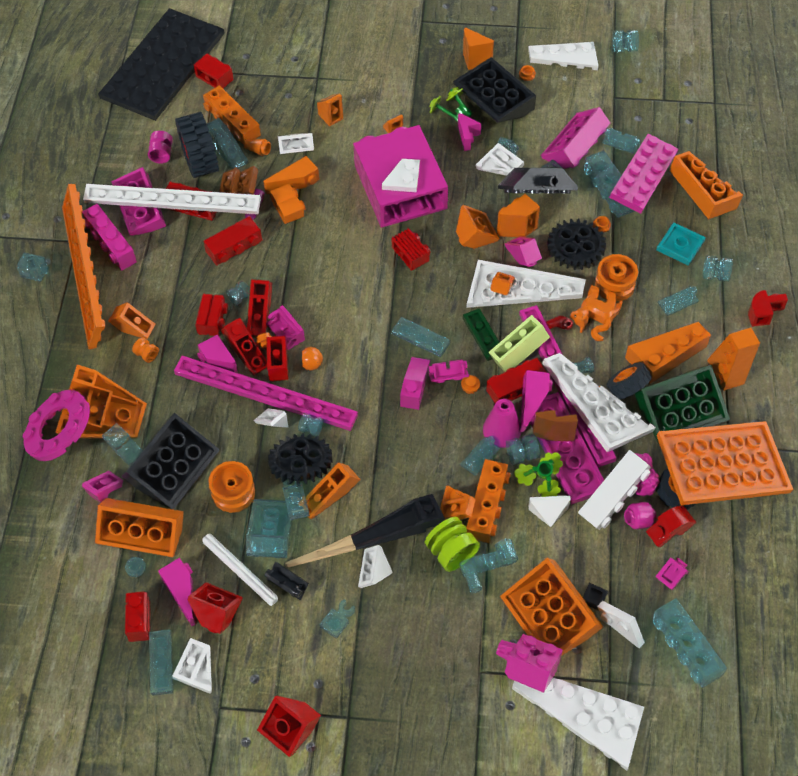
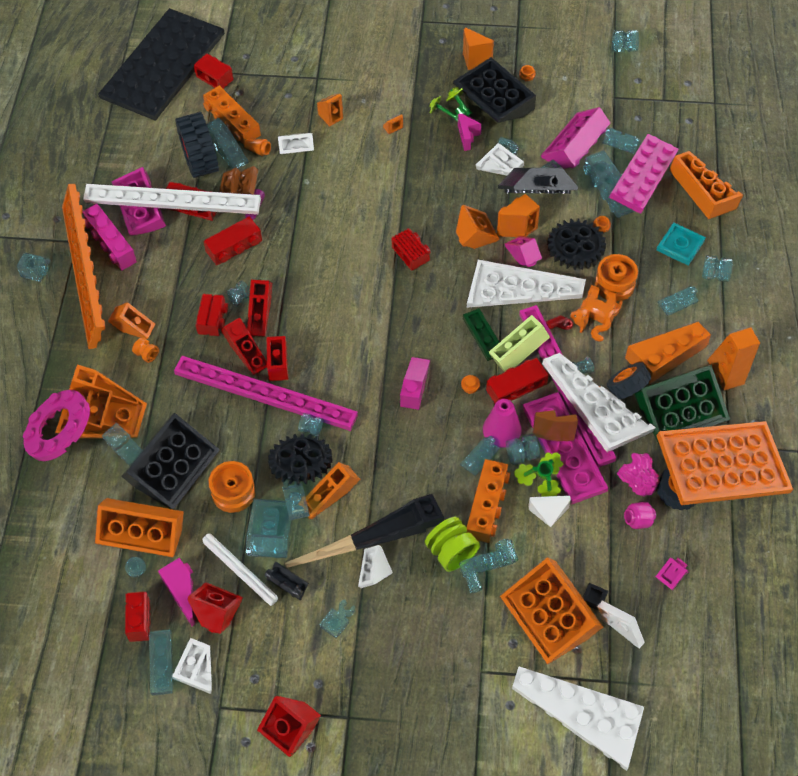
dark pink slope [82,471,124,503] -> none
dark pink wheel [148,131,173,164] -> none
dark pink slope [197,335,238,373] -> none
white slope [254,408,289,428] -> none
orange plate [256,333,272,349] -> none
orange slope [263,156,319,194] -> none
dark pink hinge [267,305,305,350] -> none
orange brick [270,184,306,224] -> none
orange piece [302,347,323,371] -> none
dark pink brick [353,125,448,228] -> none
white wing [382,159,420,192] -> none
clear light blue plate [392,317,450,358] -> none
dark pink hinge [429,359,469,383] -> none
orange wing [440,486,476,520] -> none
orange slope [490,272,515,295] -> none
dark pink hinge [496,634,563,693] -> none
dark pink slope [520,370,553,432] -> none
white wing [528,42,598,70] -> none
white brick [578,450,651,530] -> none
red brick [646,506,697,547] -> none
clear light blue brick [653,599,727,688] -> none
red brick [748,290,788,327] -> none

